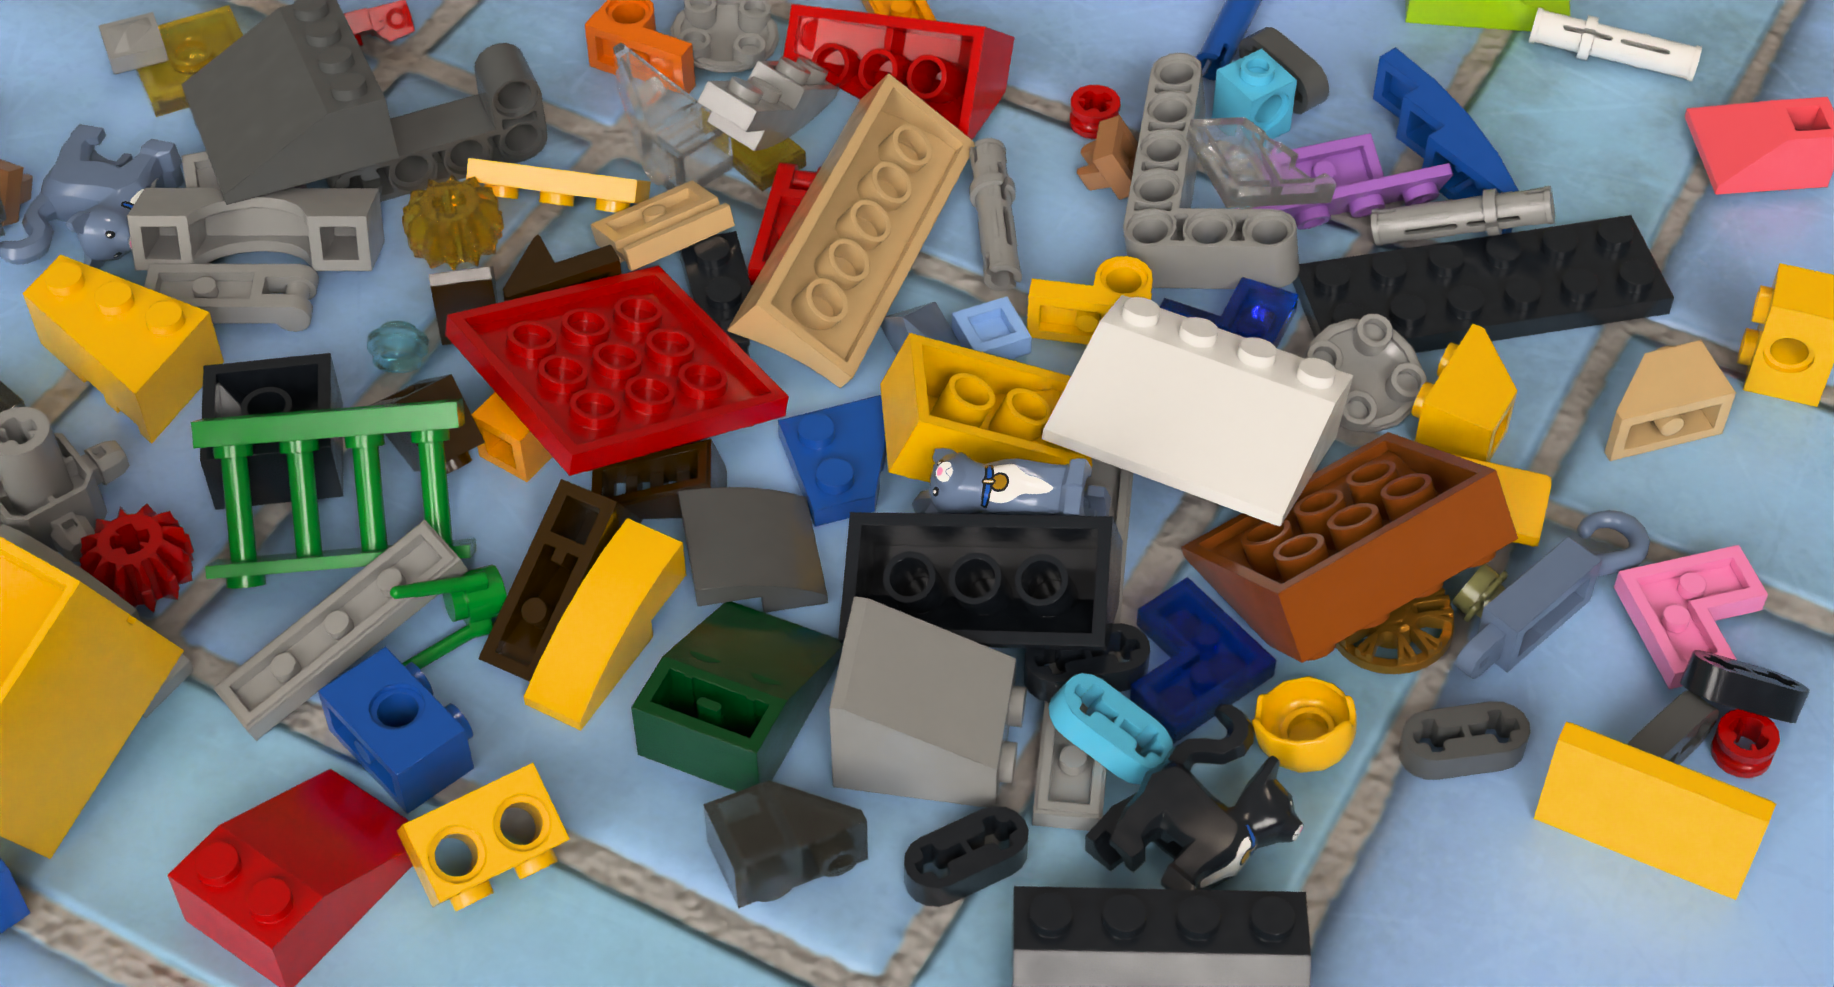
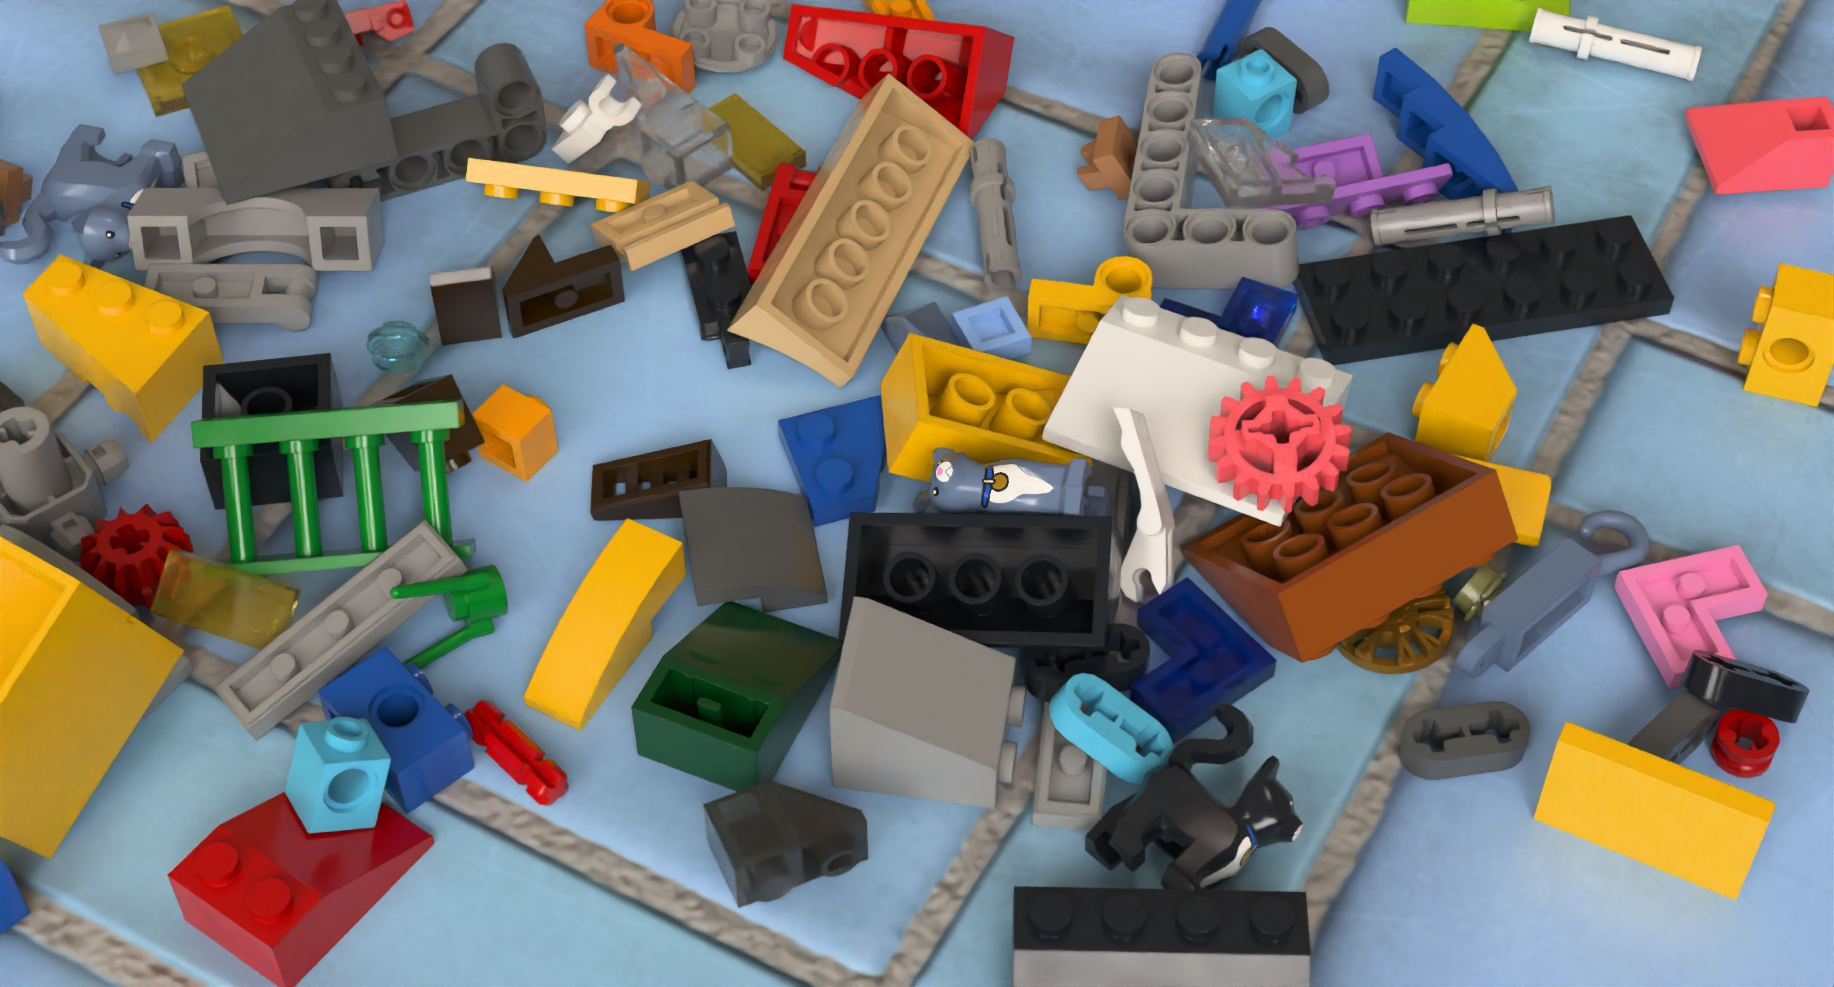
yellow brick [397,763,570,912] -> none
clear yellow gear [402,174,504,271] -> none
red plate [445,265,789,476] -> none
dark brown slope [478,479,642,682] -> none
light grey slope [697,56,839,151] -> none
black beam [904,806,1029,907] -> none
red bush [1069,85,1121,139] -> none
yellow hair [1251,676,1357,773] -> none
light grey dish [1304,314,1427,433] -> none
tan slope [1604,340,1736,461] -> none
none -> clear yellow tile [150,548,301,650]
none -> medium azure brick [285,717,391,834]
none -> red axle [464,700,569,806]
none -> white plate [552,74,642,164]
none -> white arm [1112,407,1175,603]
none -> coral gear [1208,375,1351,513]

